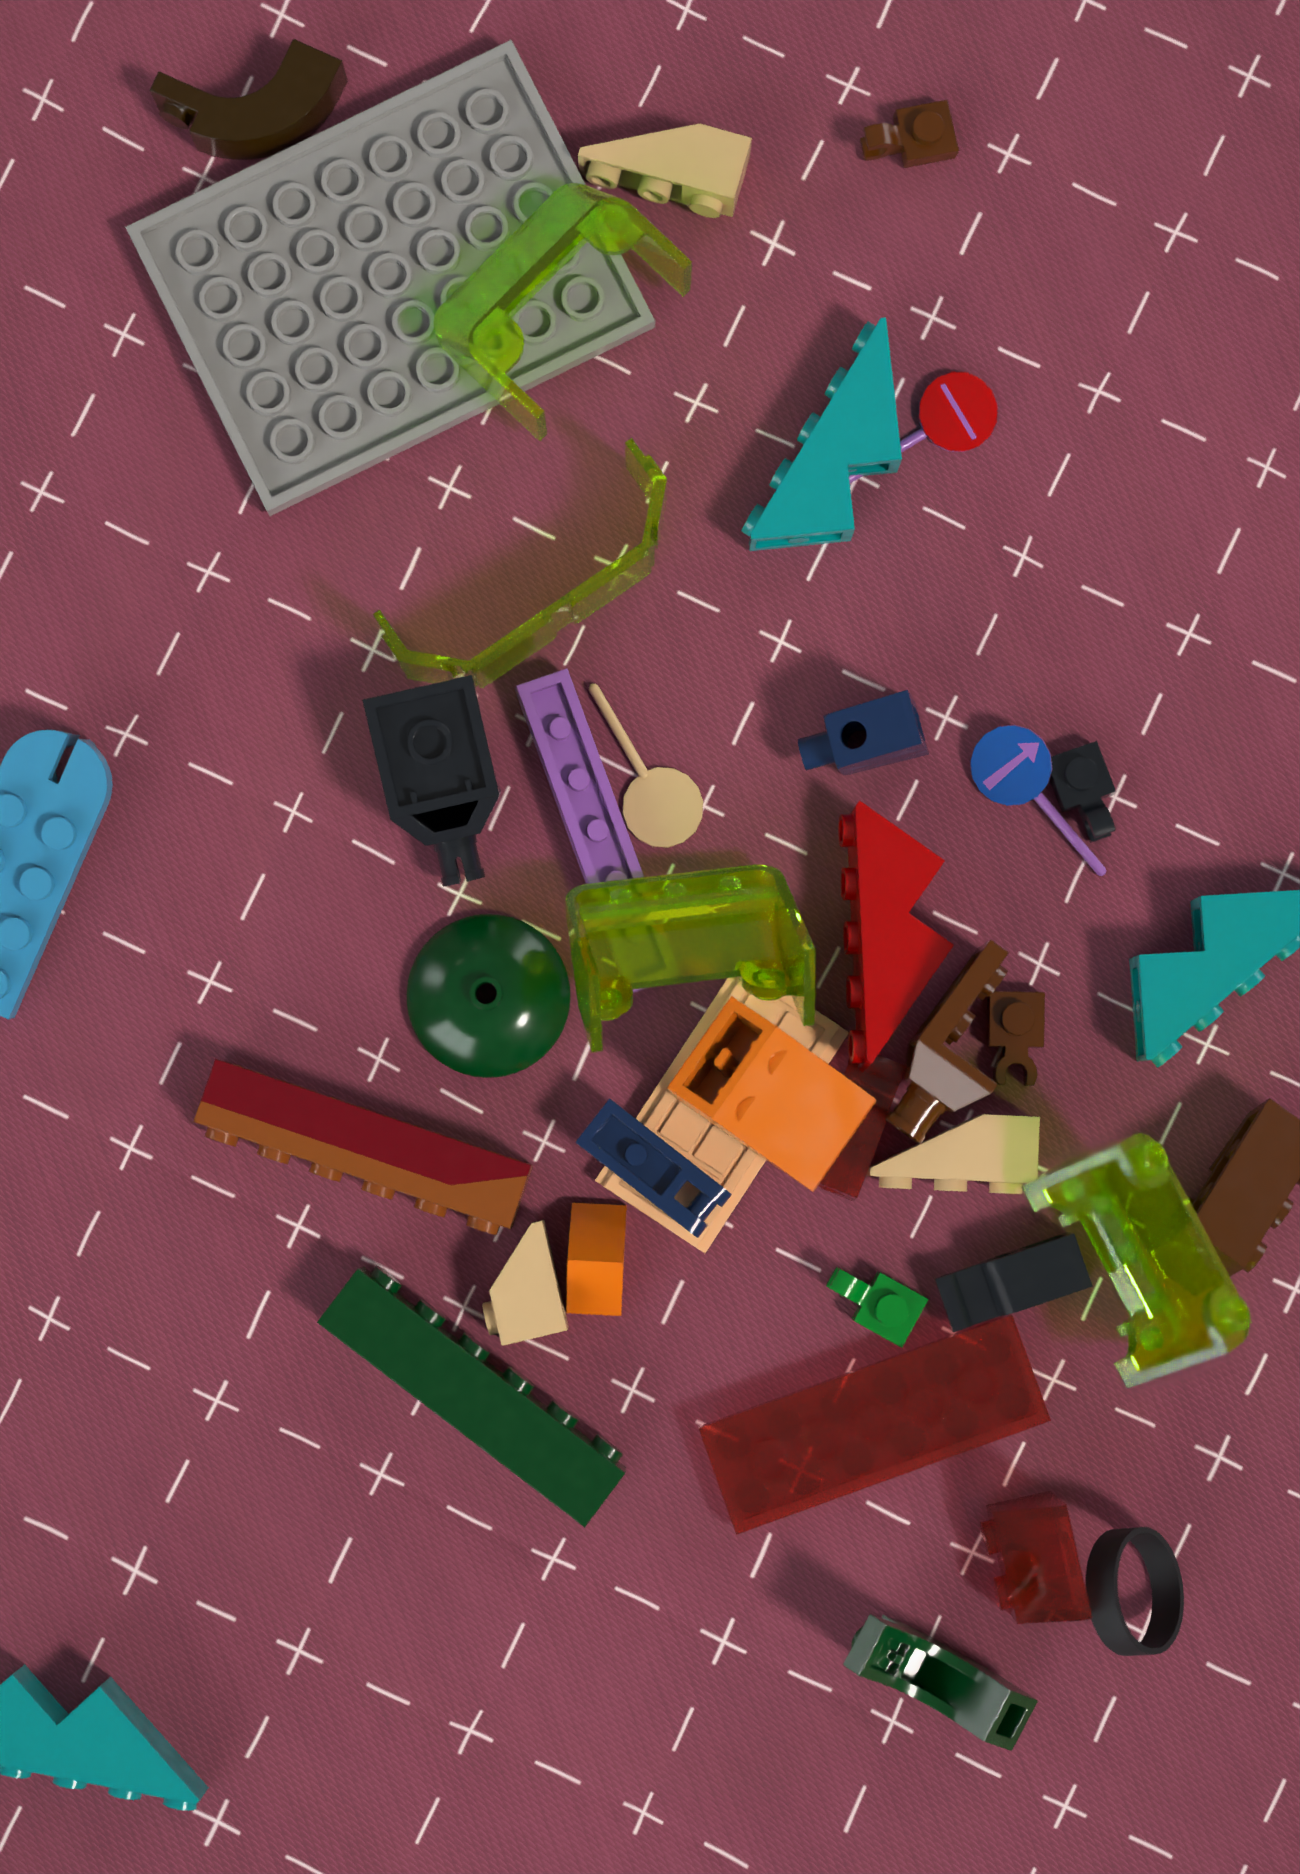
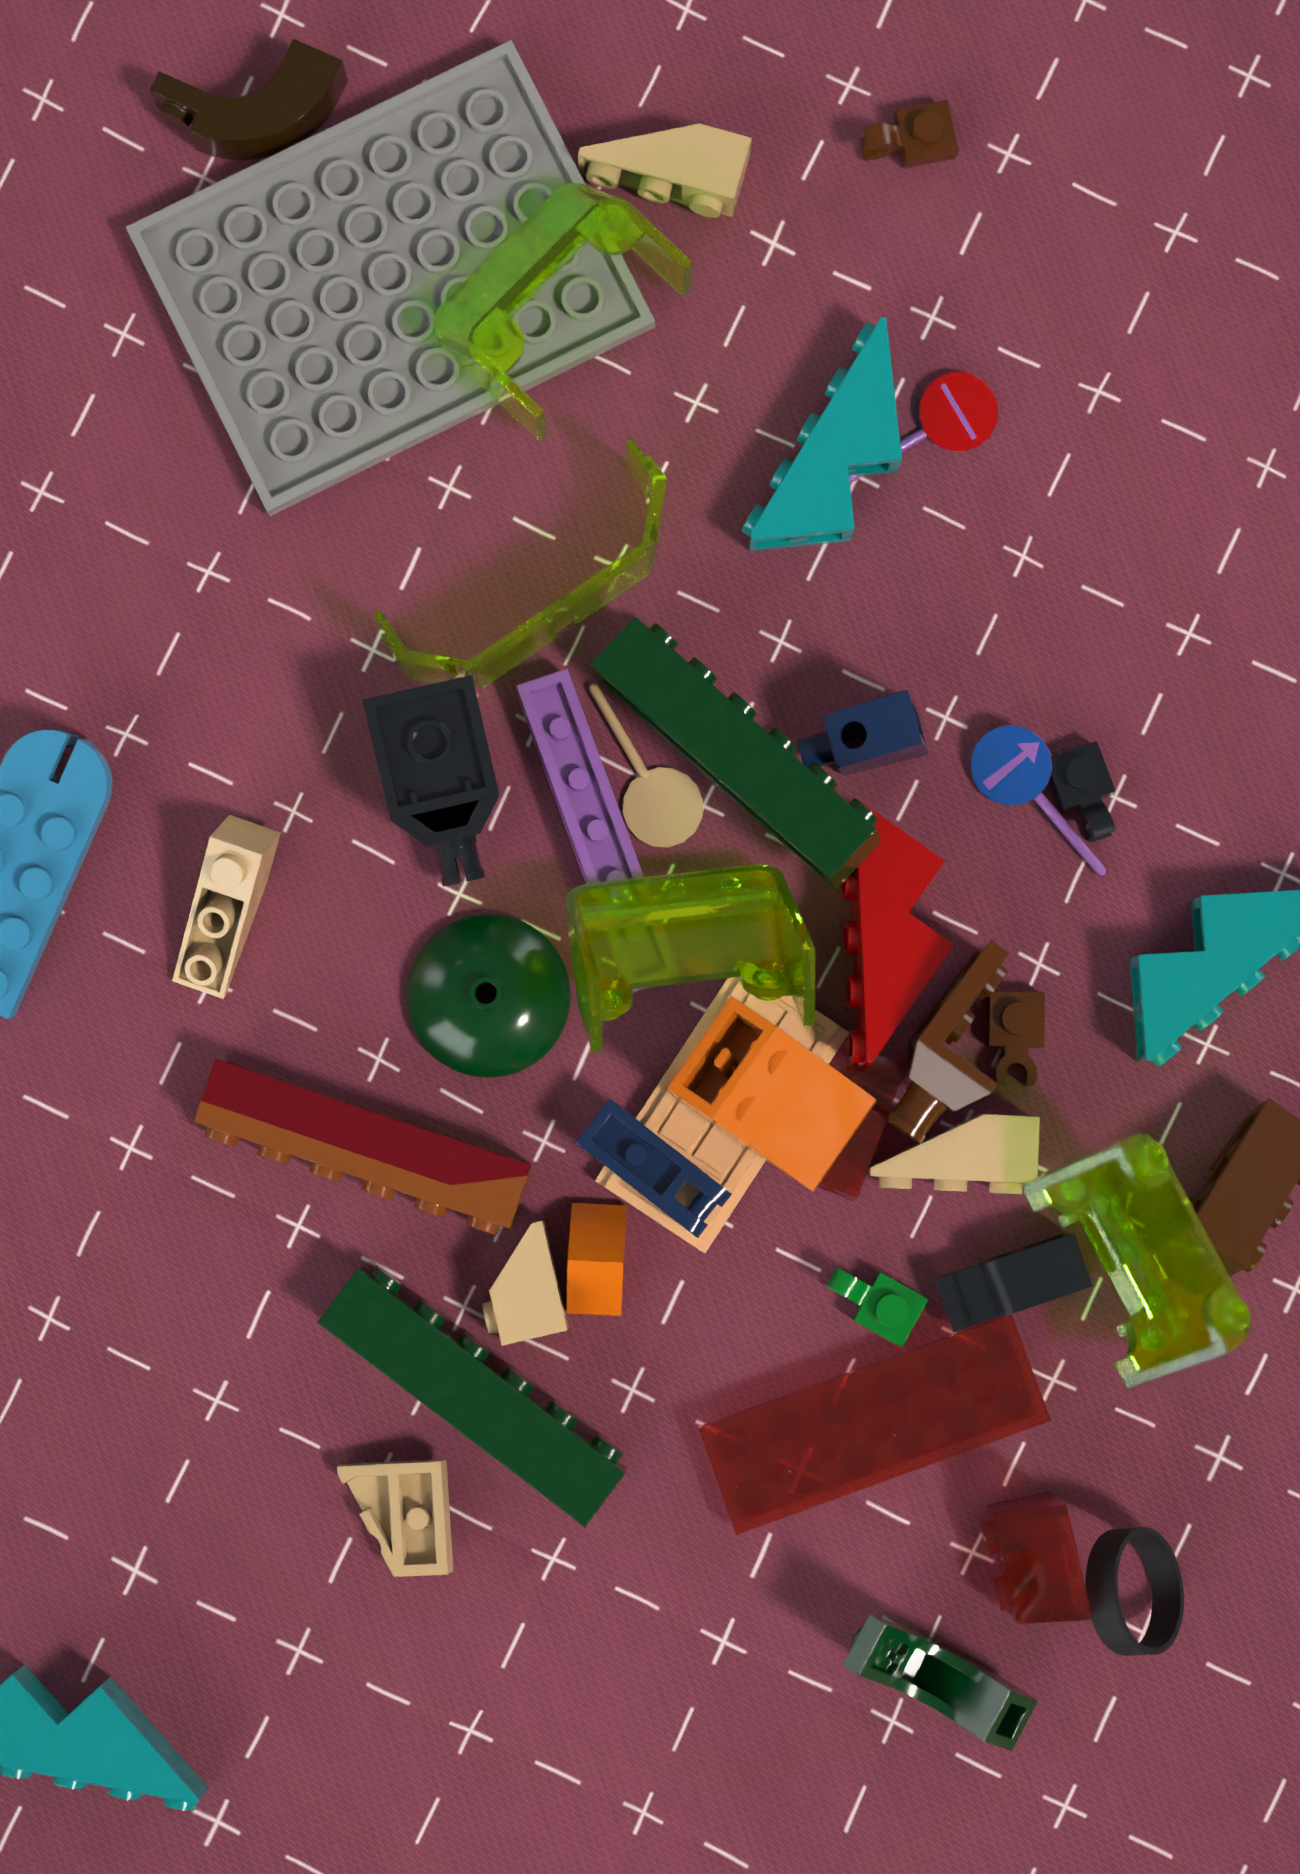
none -> tan slope [172,815,281,999]
none -> tan wing [337,1459,453,1577]
none -> dark green brick [590,617,881,891]

